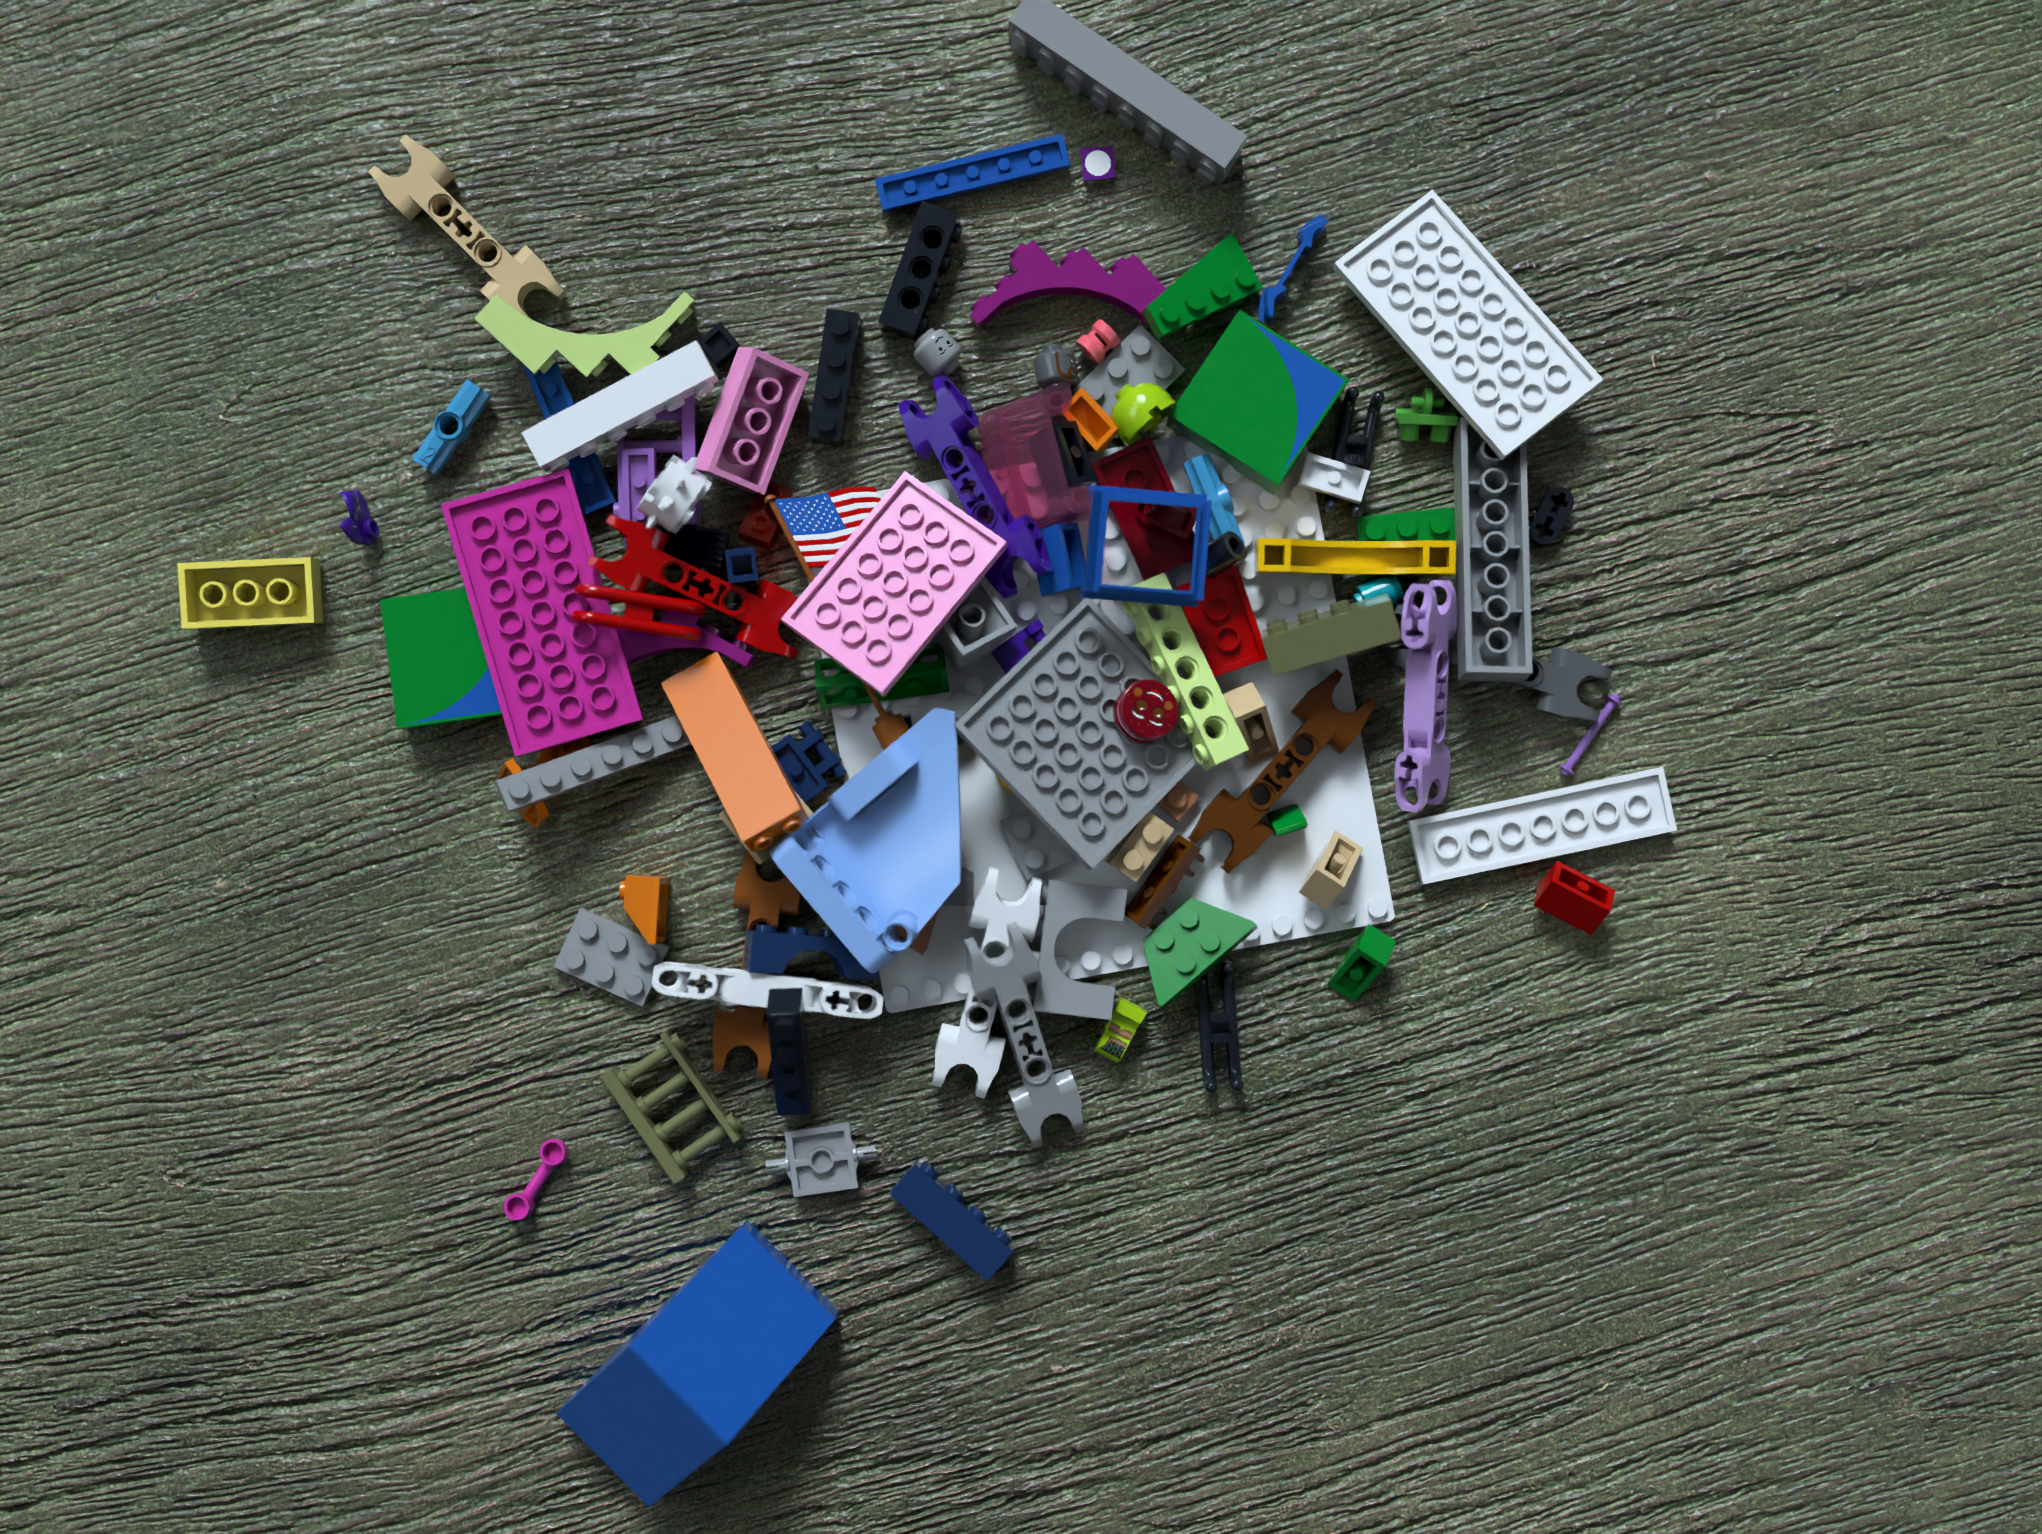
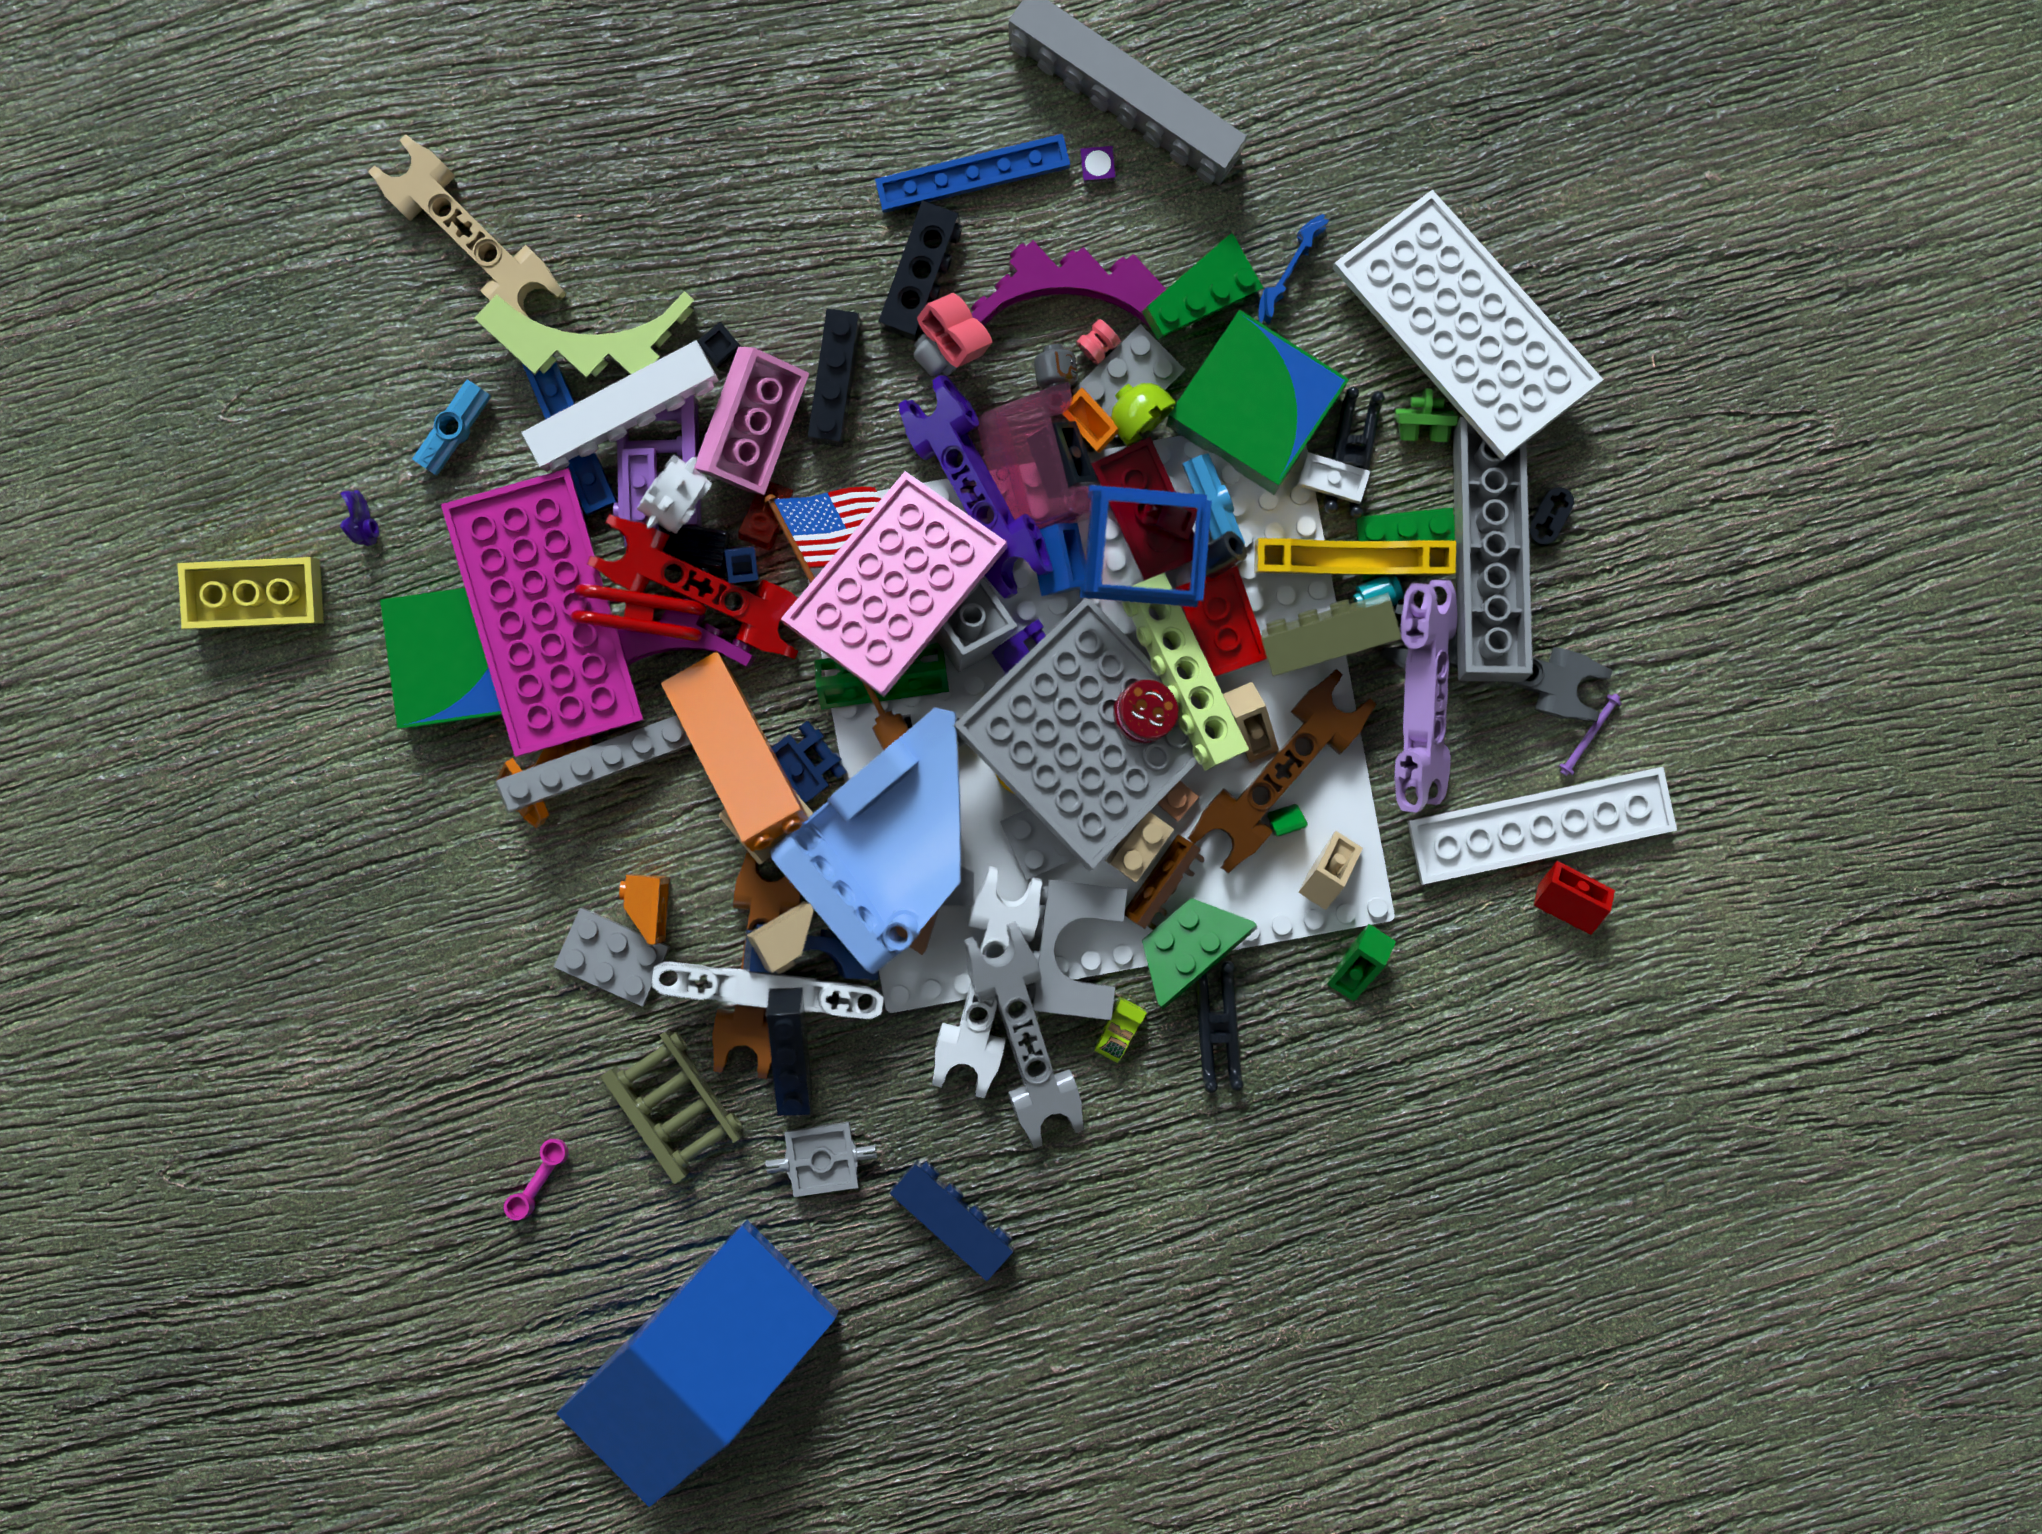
none -> tan slope [746,902,814,973]
none -> coral brick [917,293,993,368]

